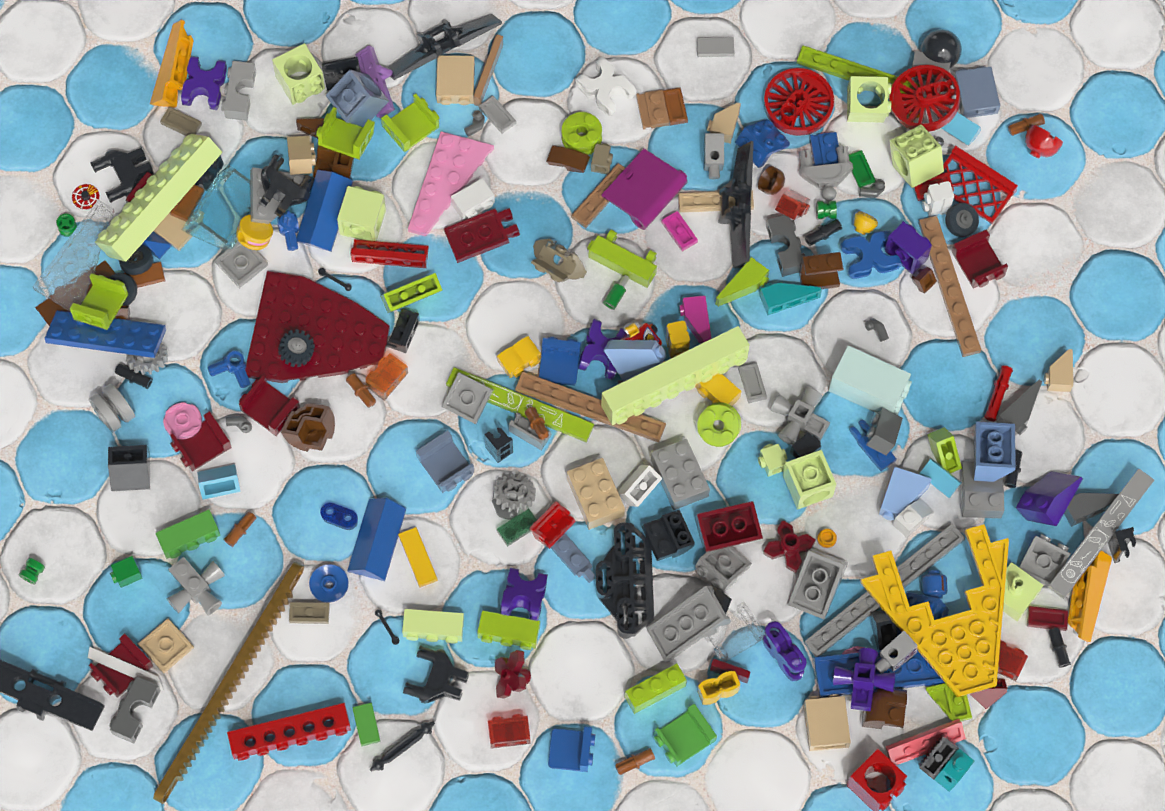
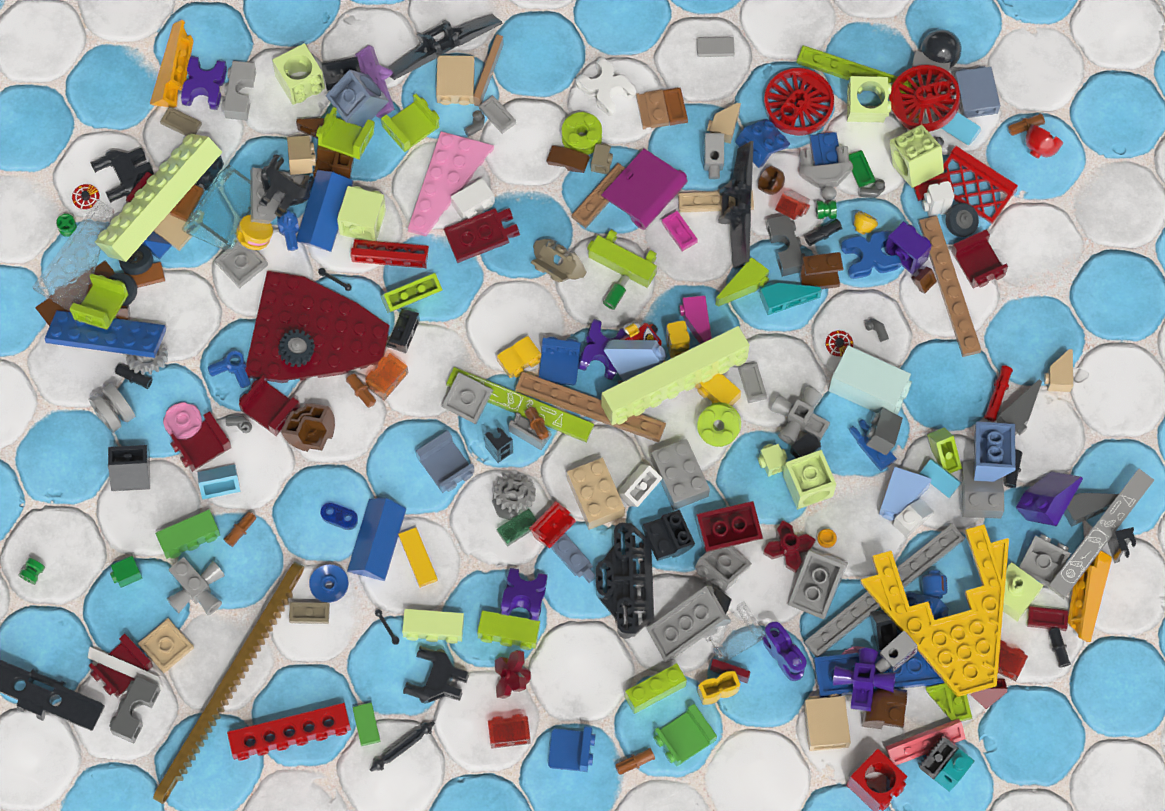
none -> red piece [825,330,854,357]

